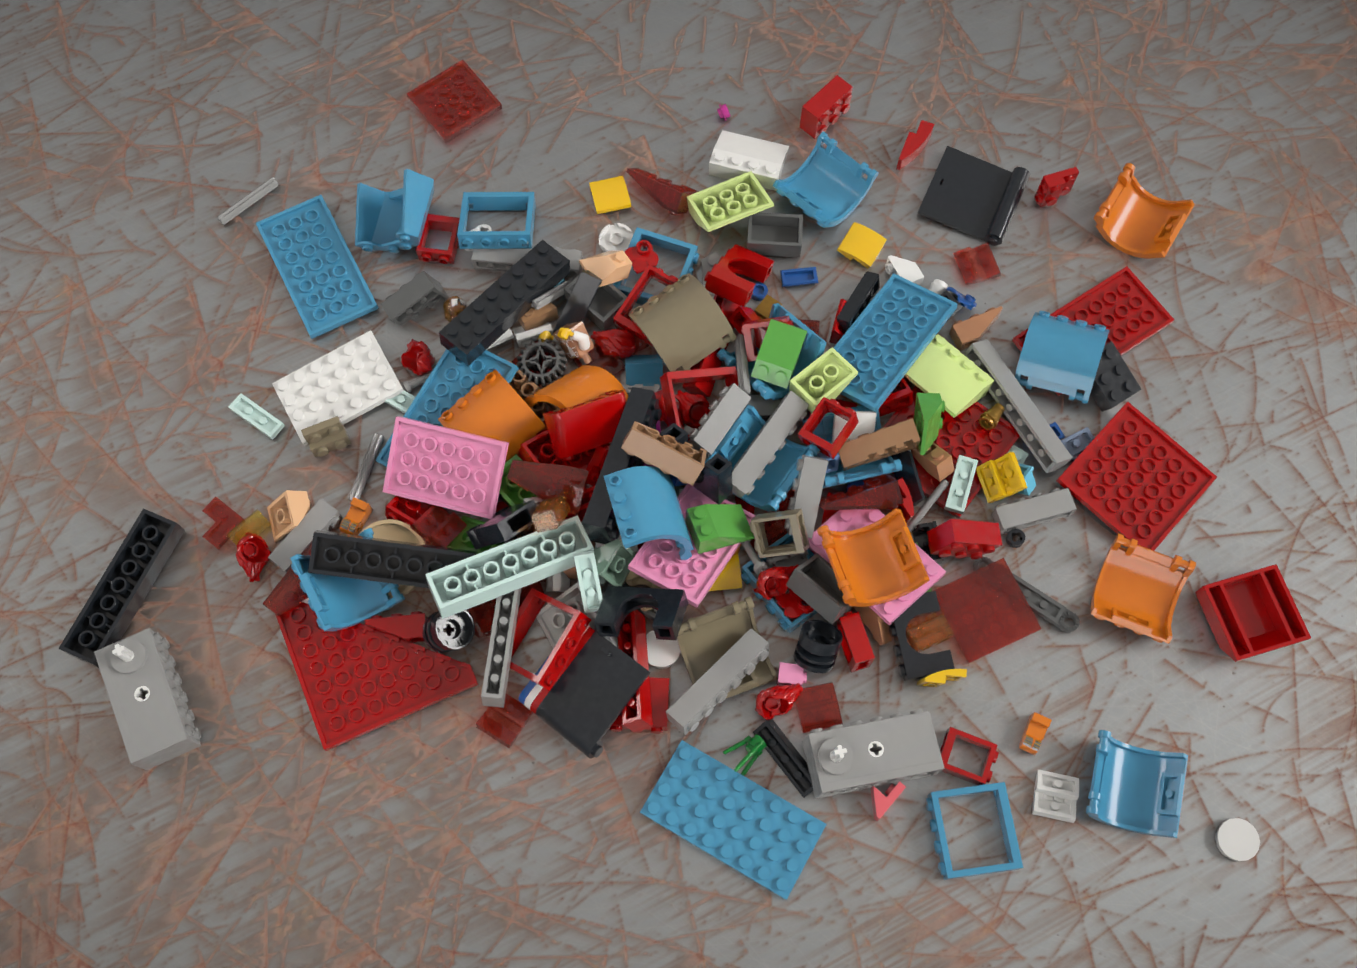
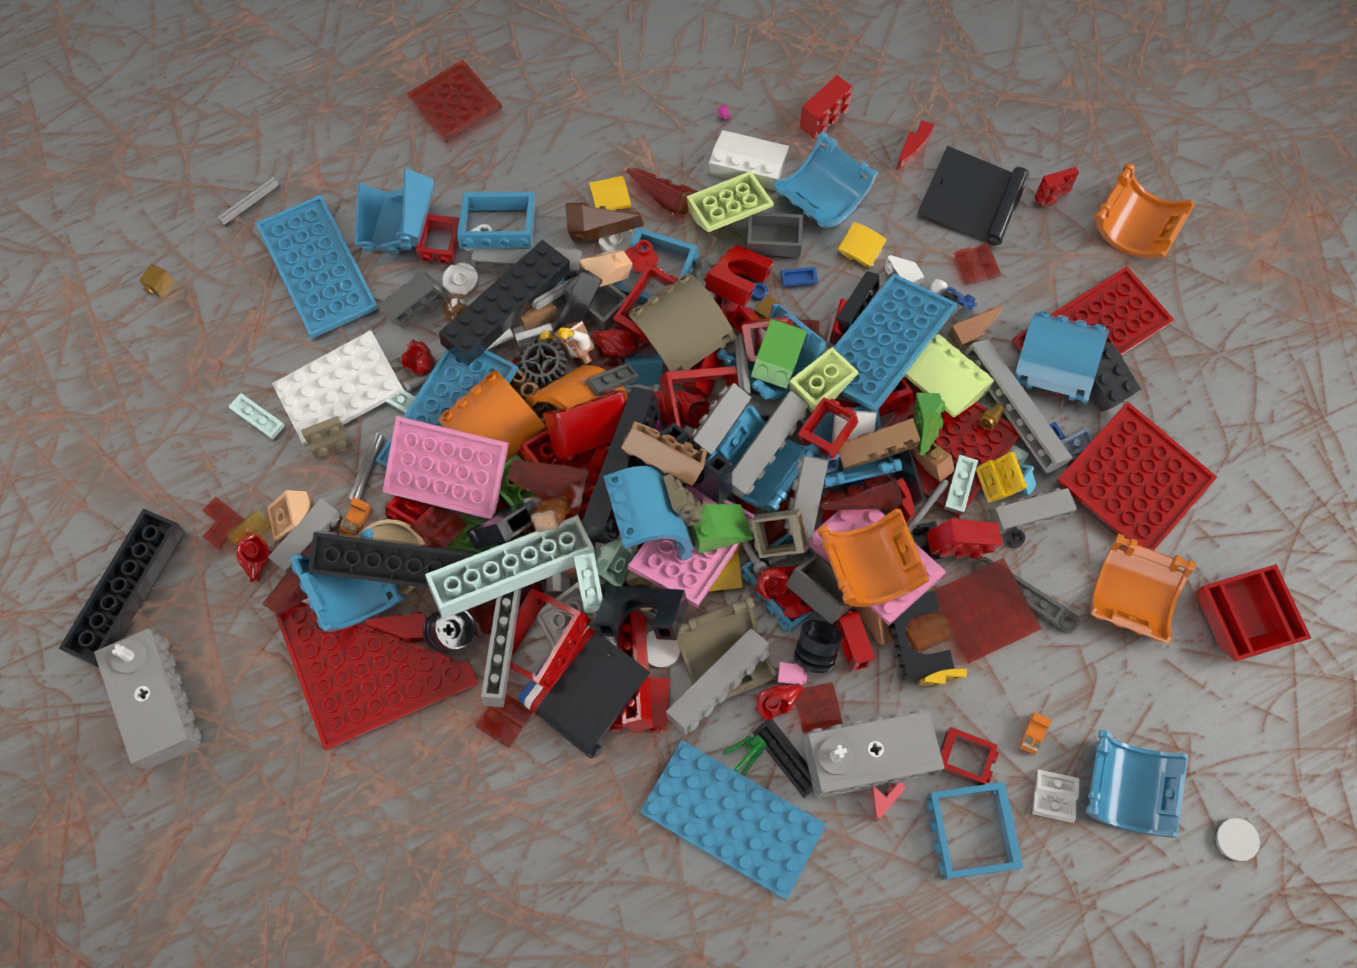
none -> pearl gold brick [139,263,173,296]
none -> white tile [442,262,479,297]
none -> reddish brown wedge [565,202,644,243]
none -> dark grey tile [585,363,639,397]
none -> dark tan plate [663,473,703,526]

